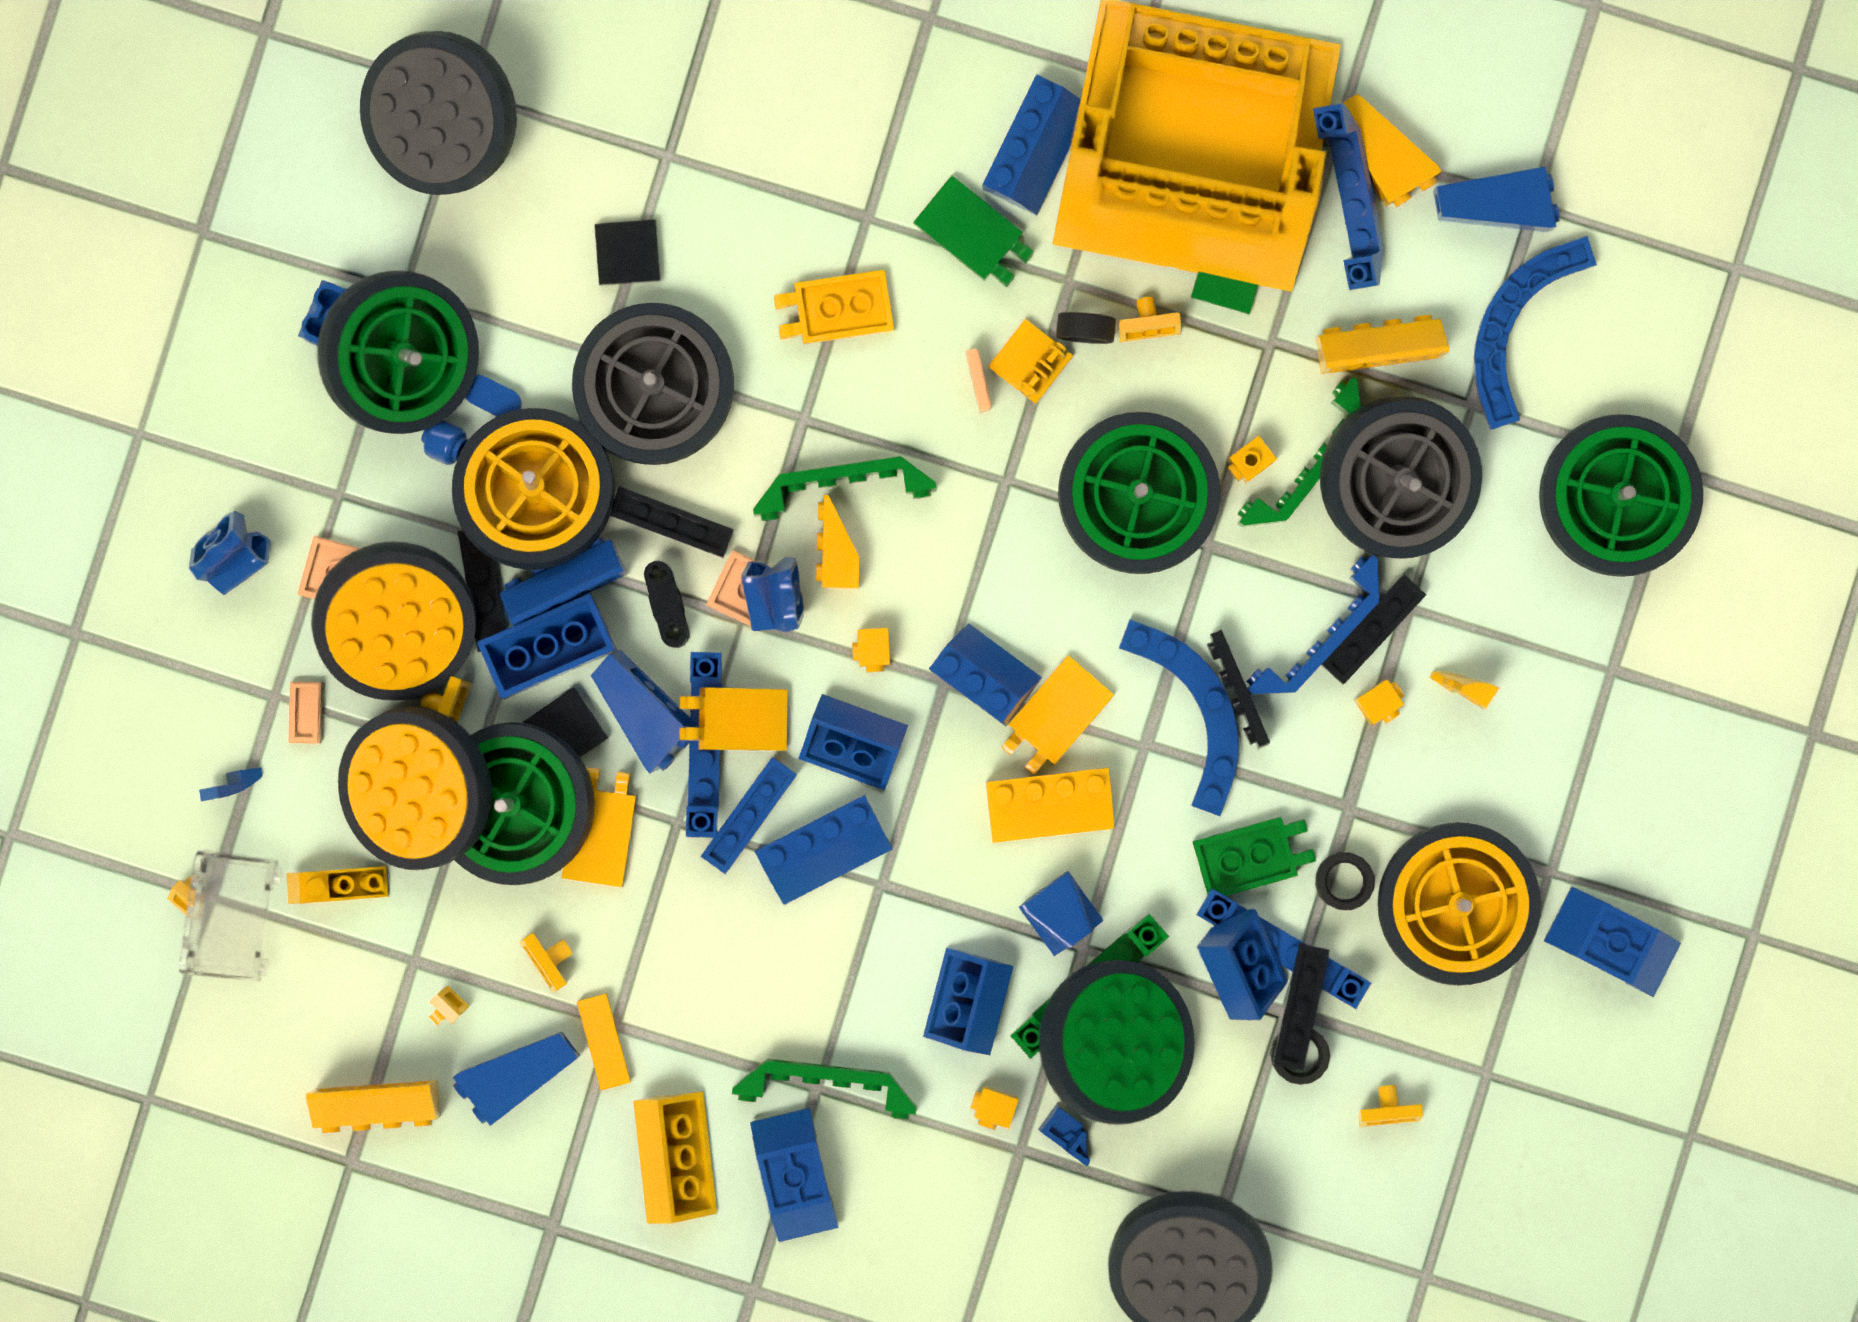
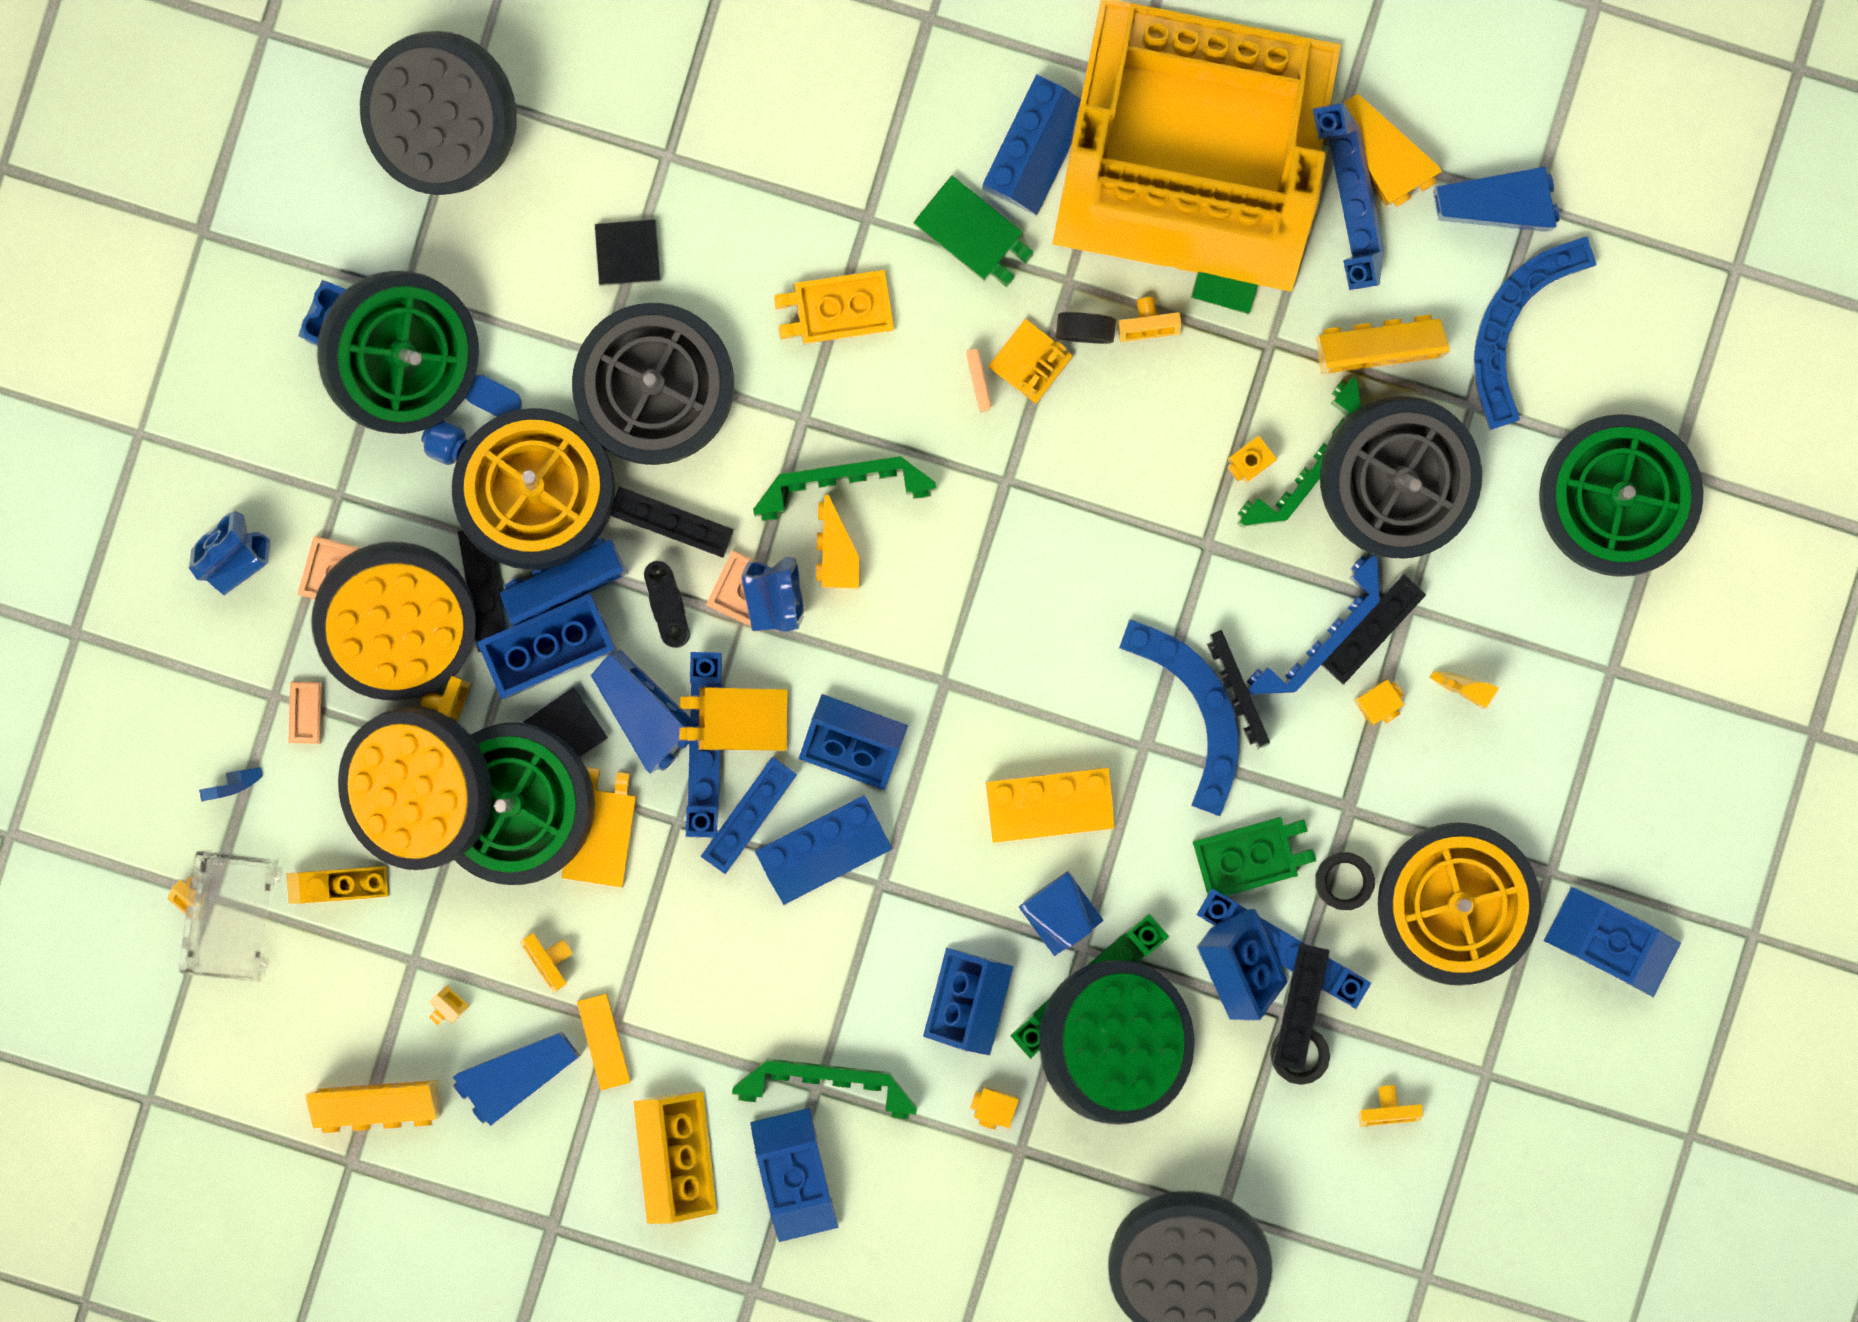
yellow brick [852,628,890,673] -> none
blue slope [929,623,1042,727] -> none
yellow tile [1001,655,1114,775] -> none
blue slope [1038,1105,1090,1167] -> none
green wheel [1058,412,1221,574] -> none

